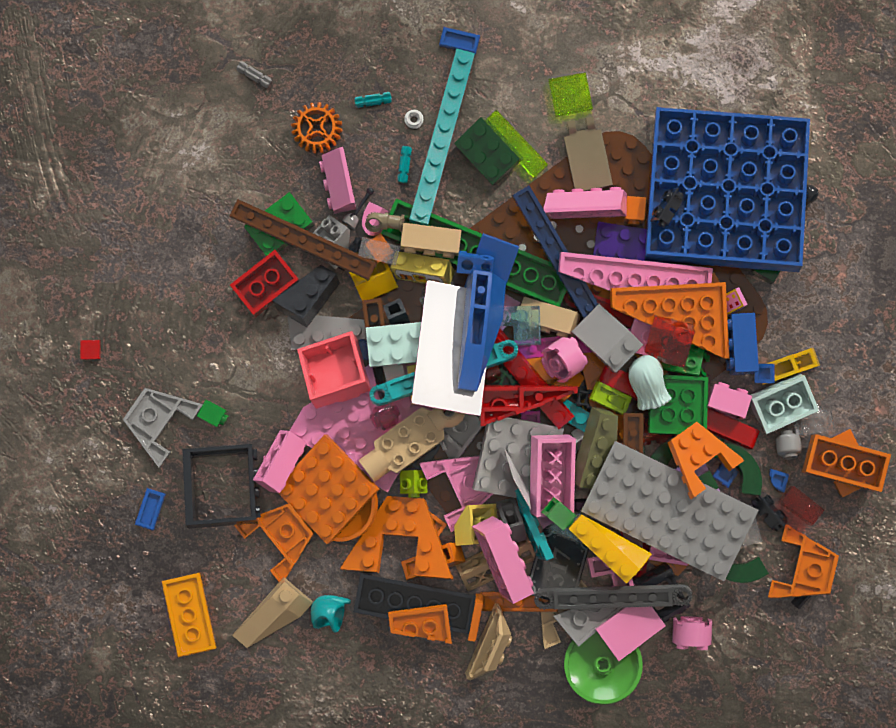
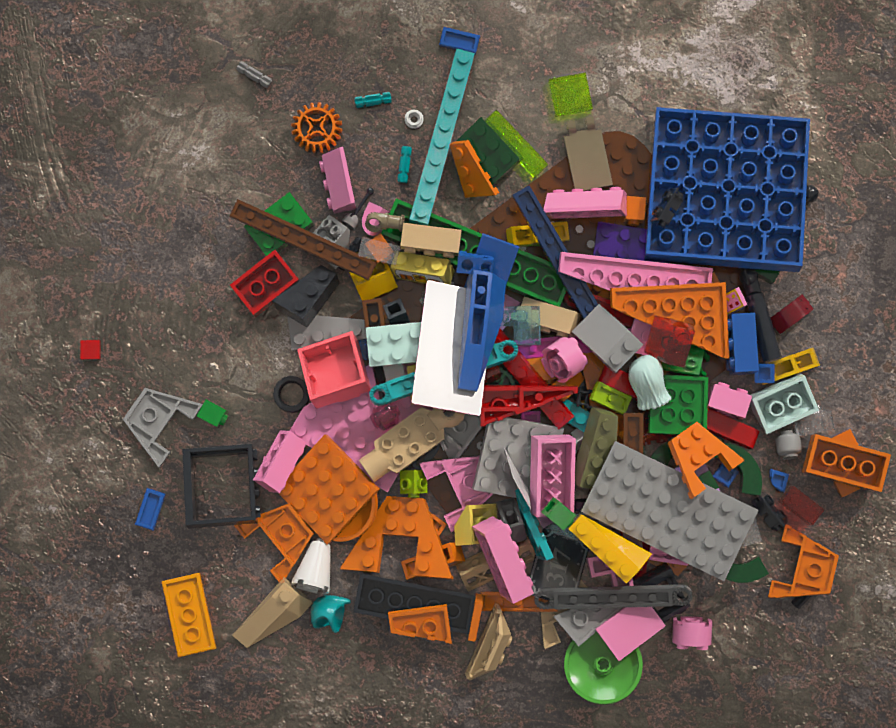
none -> black tyre [273,376,310,413]
none -> white cone [291,538,331,594]
none -> orange wing [449,140,499,198]
none -> yellow slope [506,222,570,247]
none -> black piece [739,268,782,362]
none -> dark red brick [771,294,813,334]

